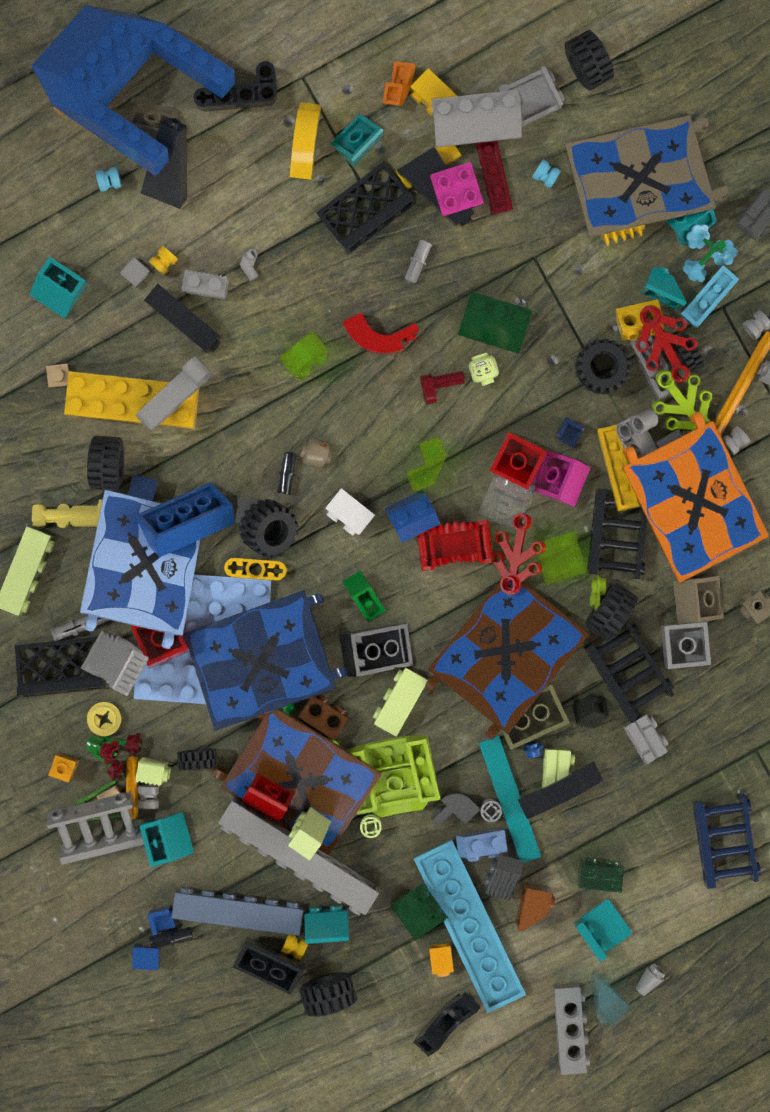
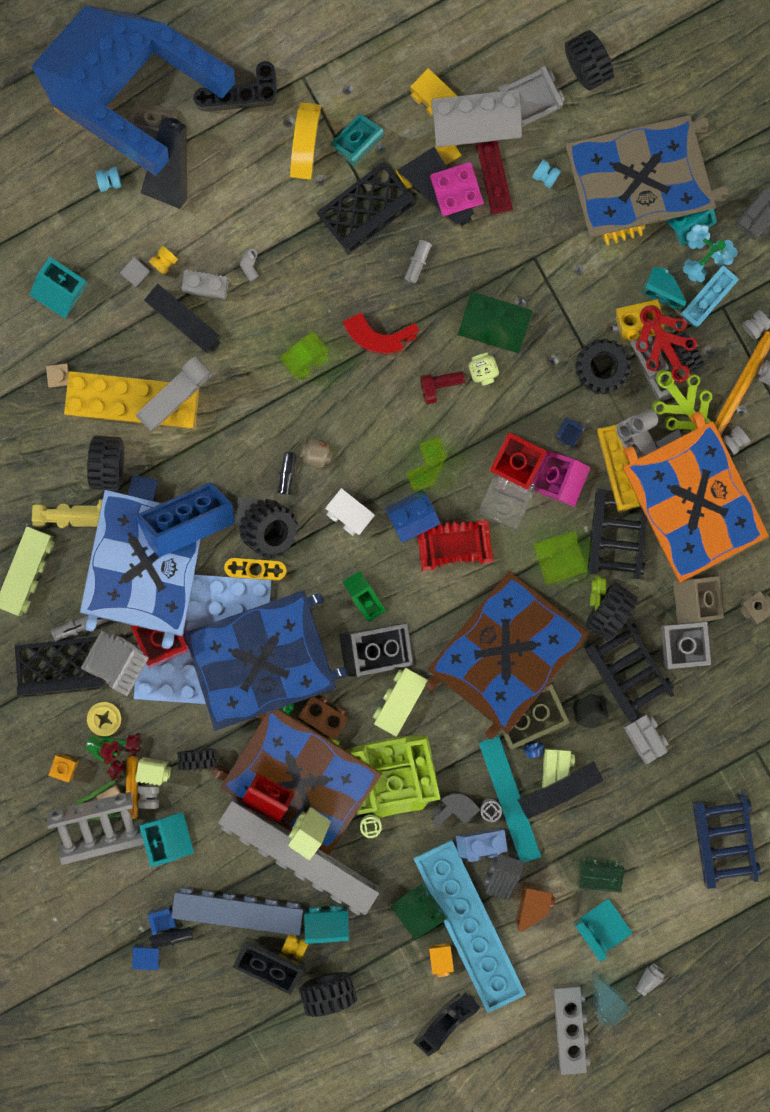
orange slope [383,61,416,106] -> none
red plant [492,513,546,595] -> none

